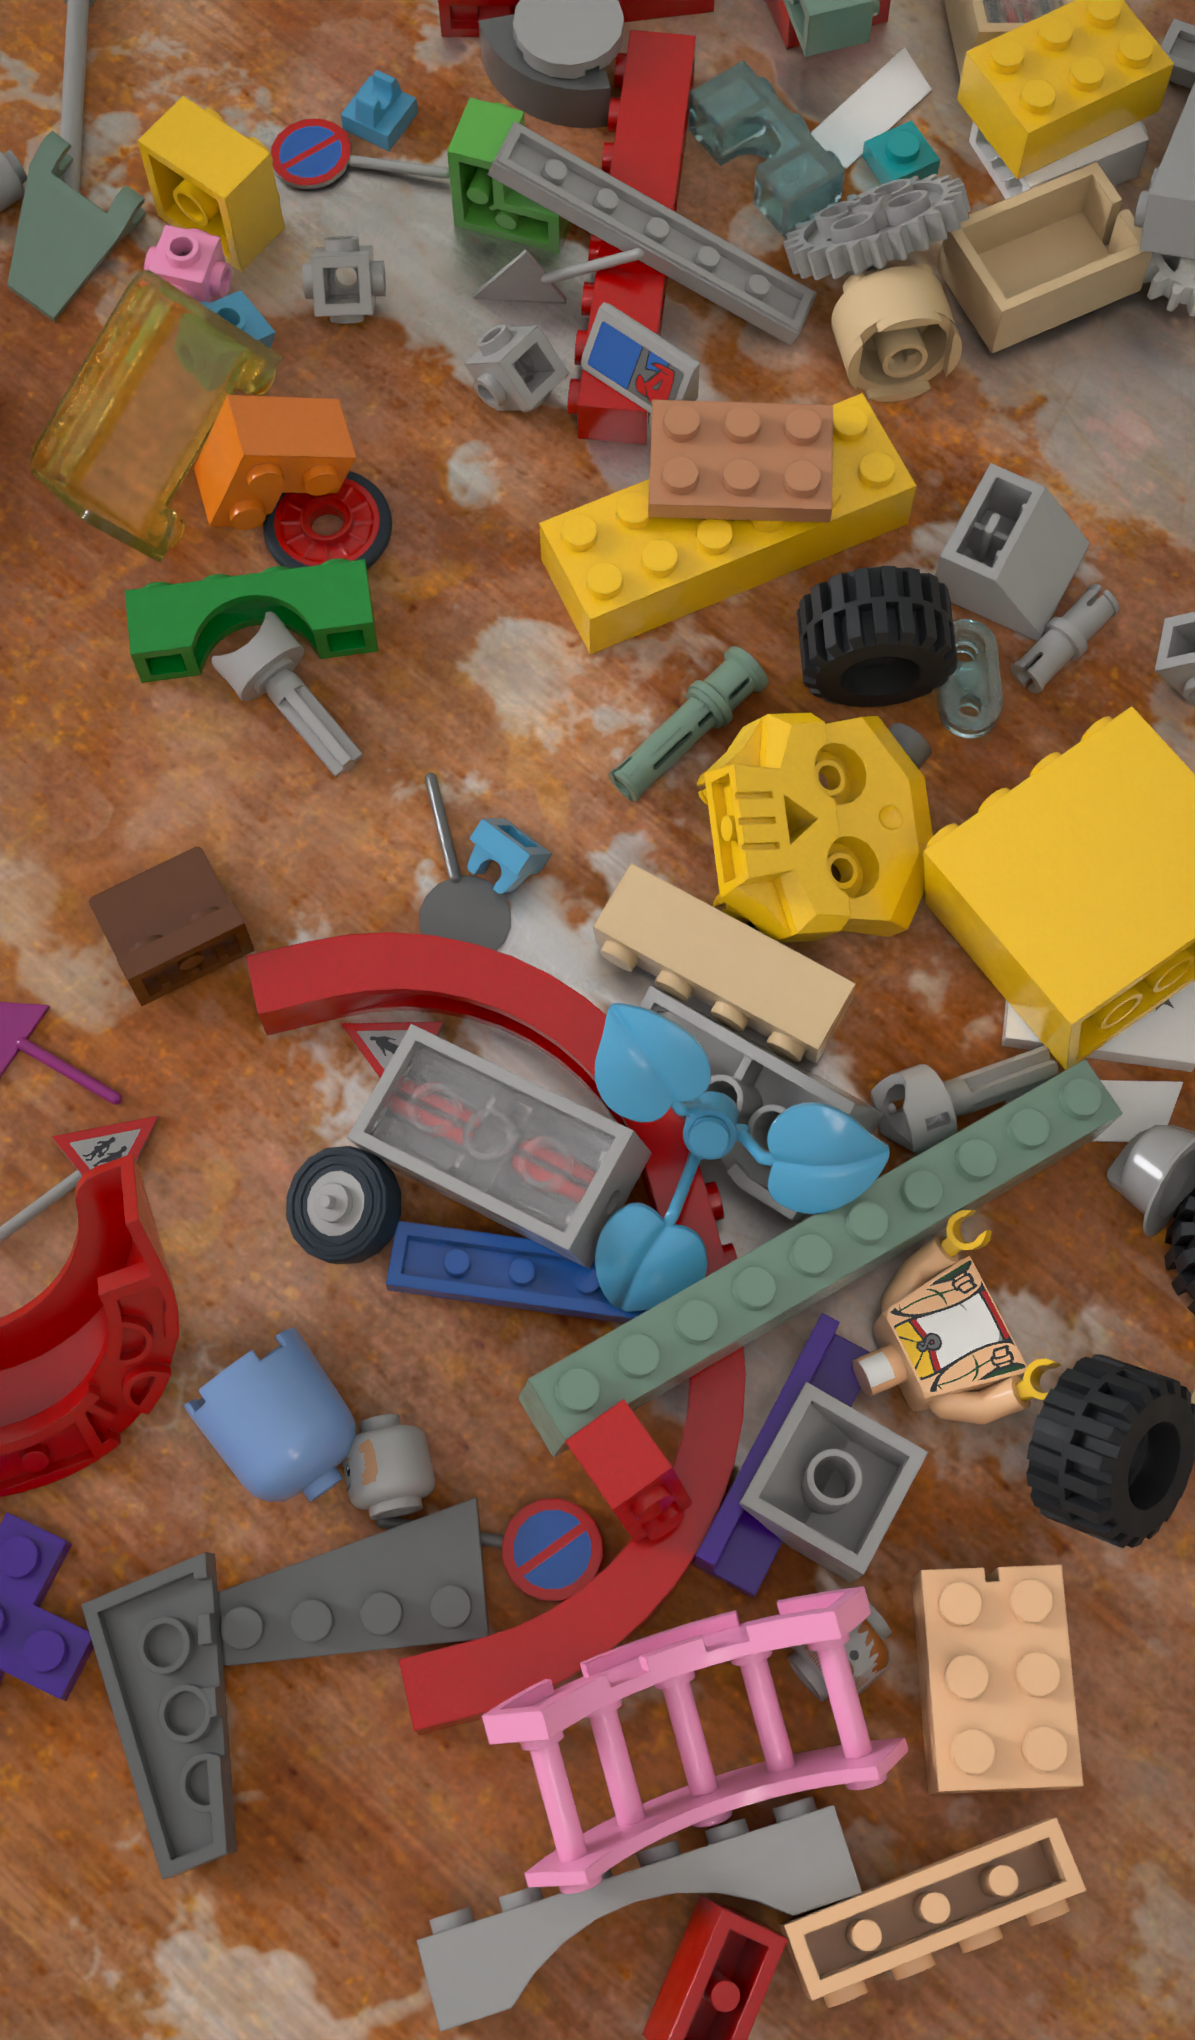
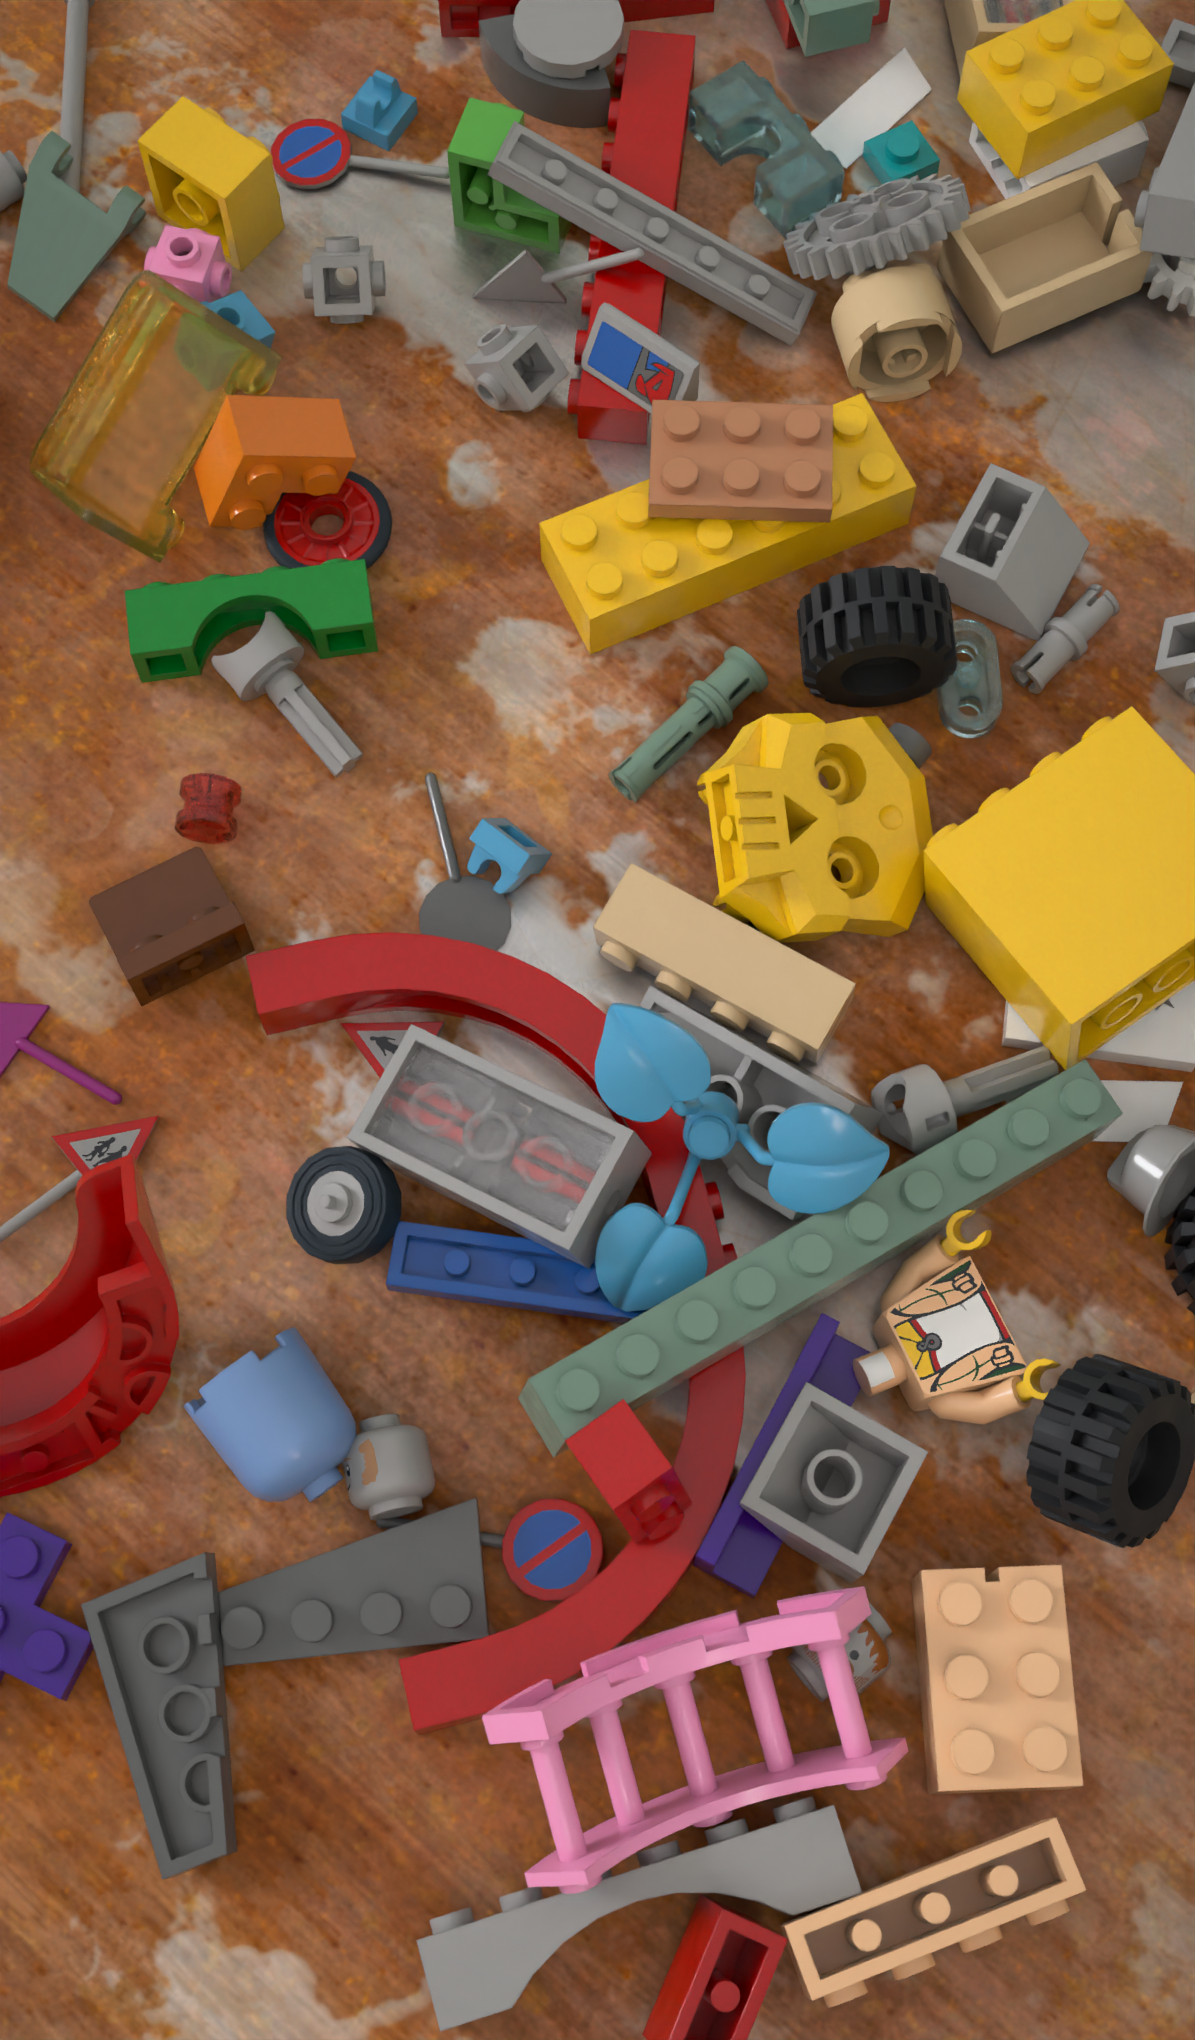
none -> clear red wheel [174,773,242,844]

